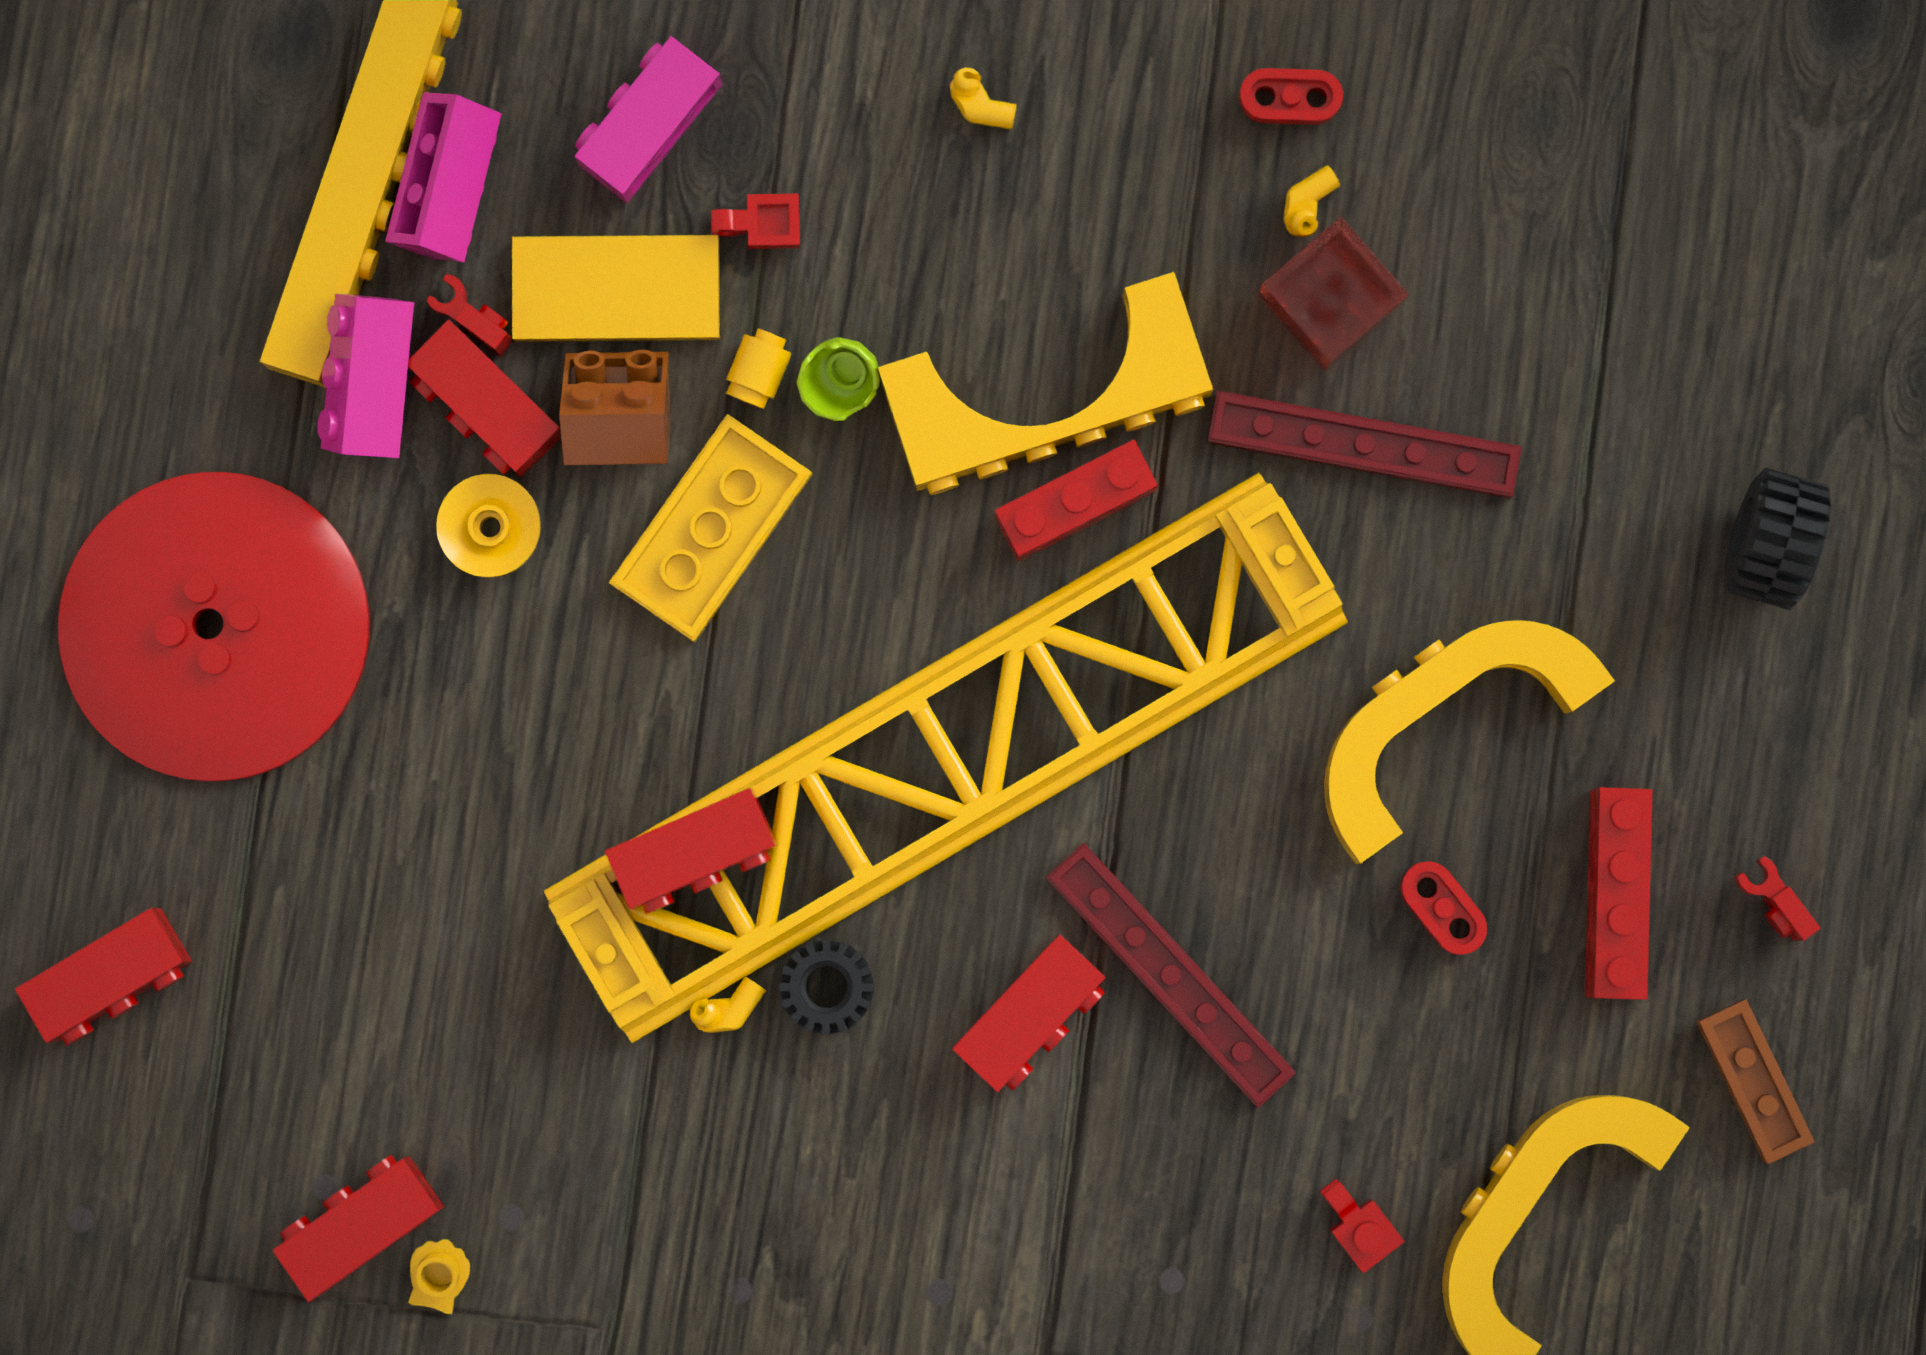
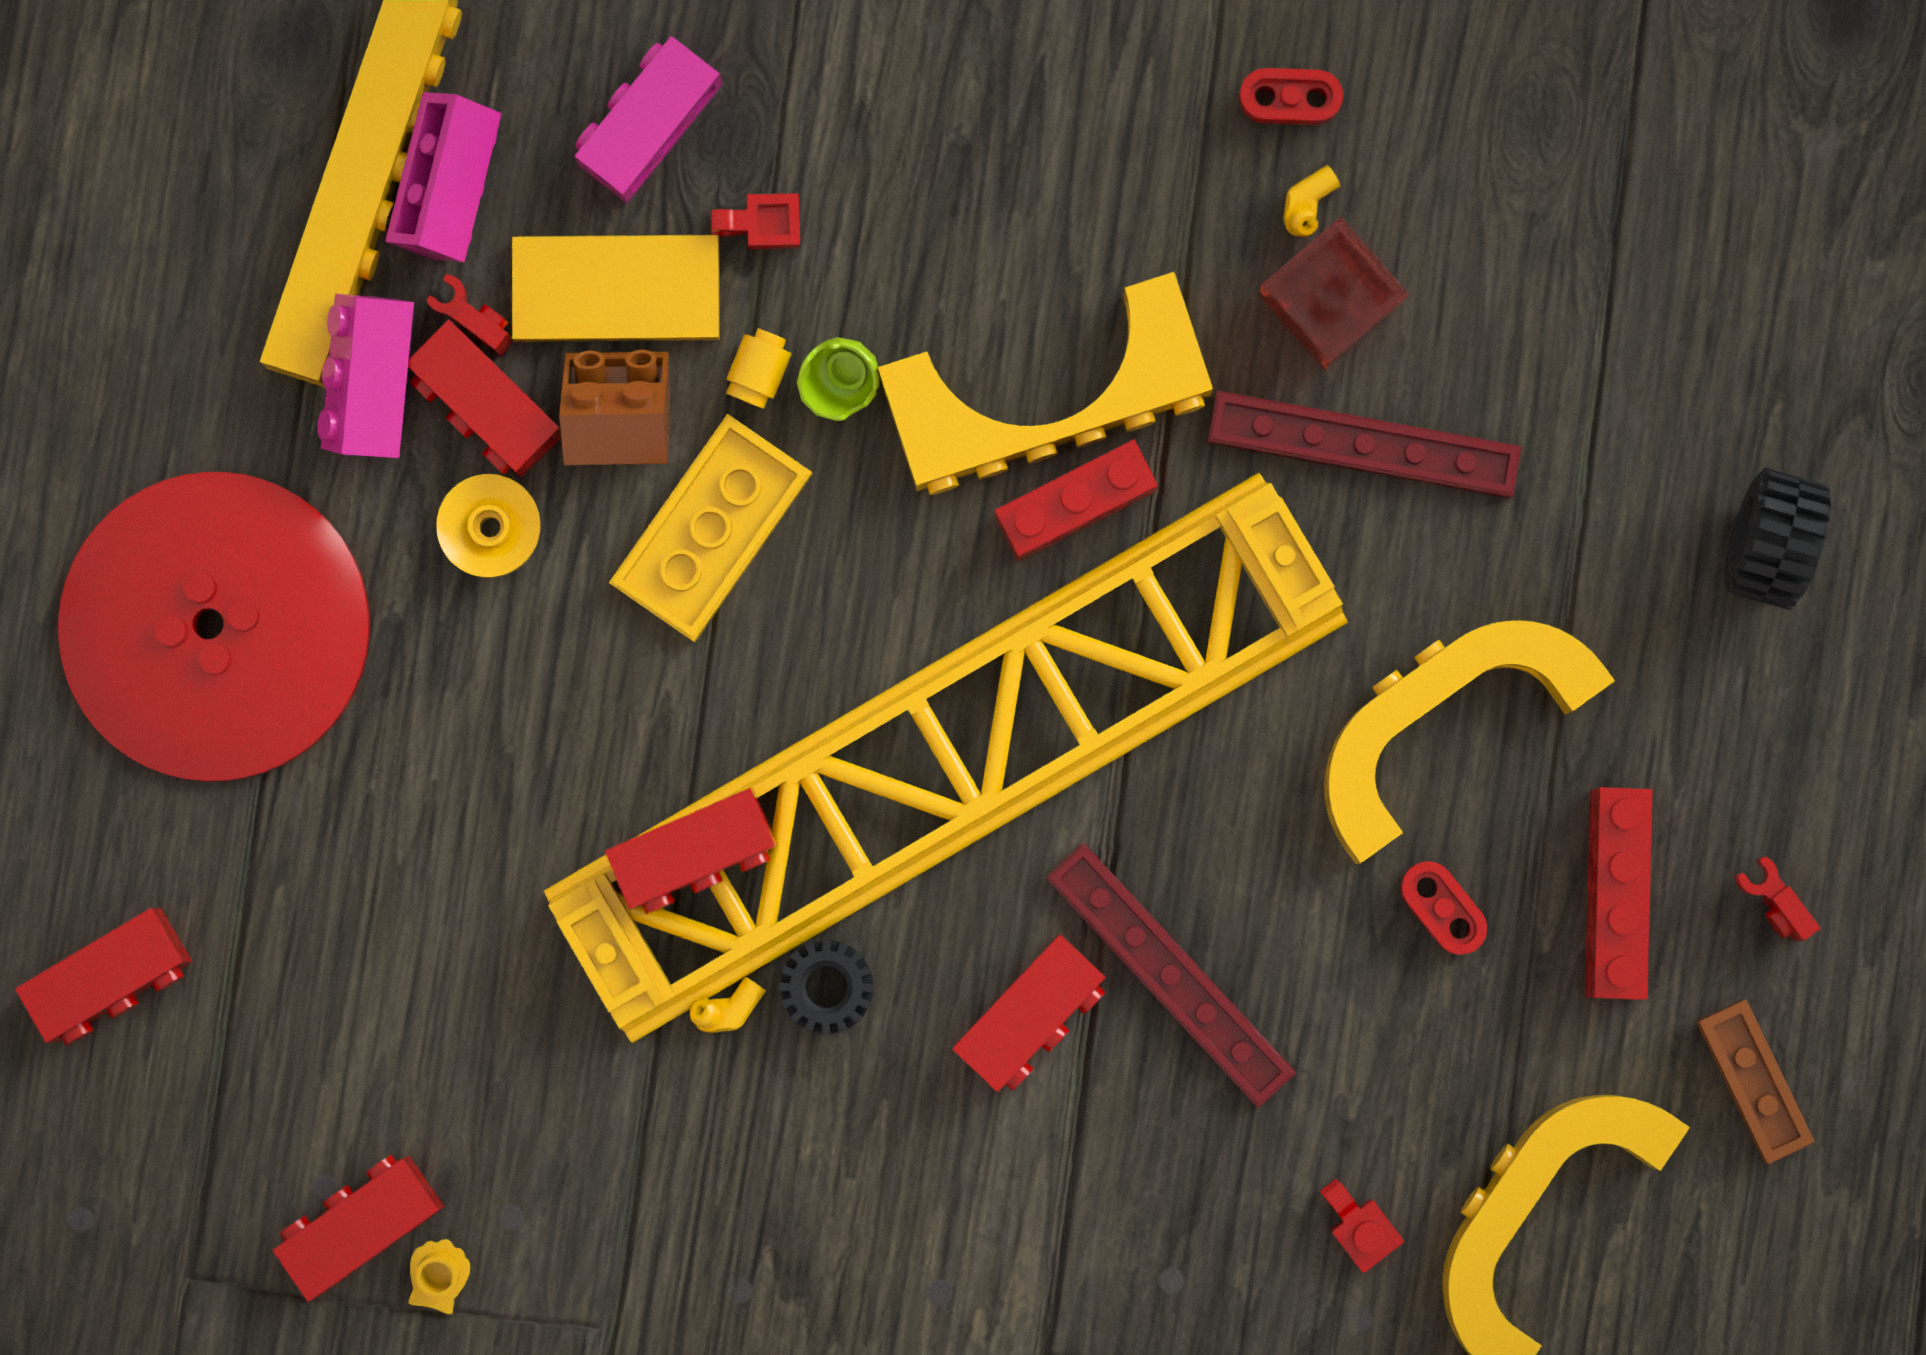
yellow arm [950,68,1017,130] -> none

